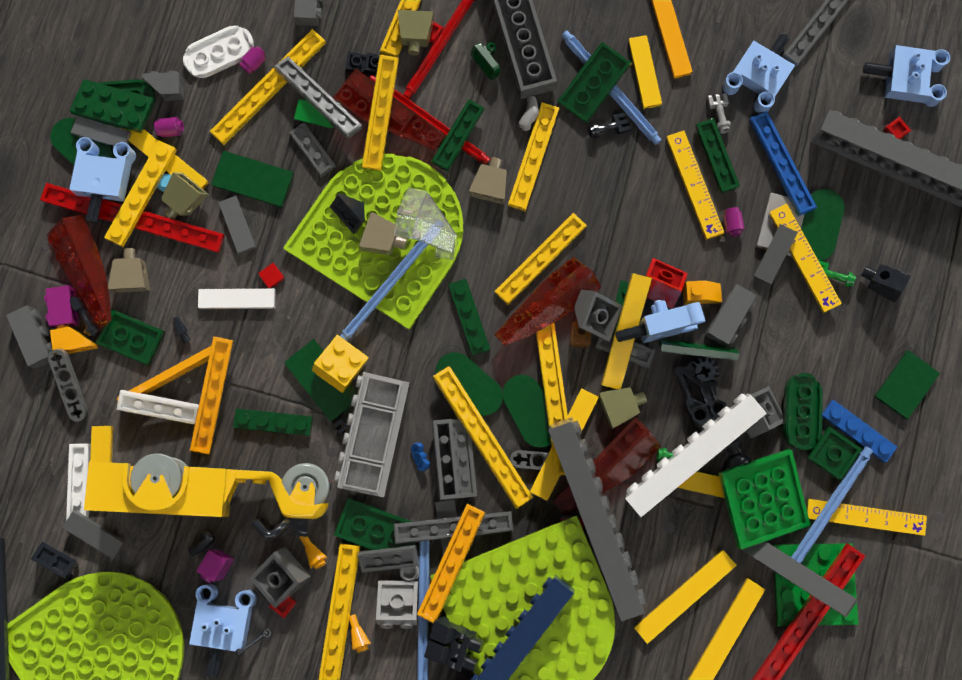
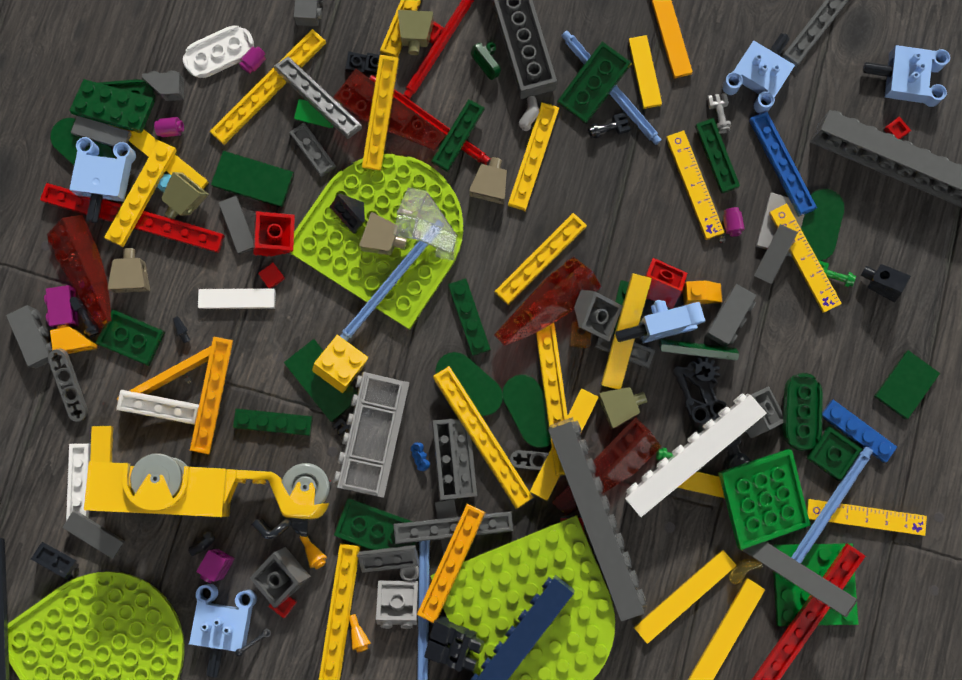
none -> red slope [253,211,295,256]
none -> clear yellow arm [729,559,762,584]

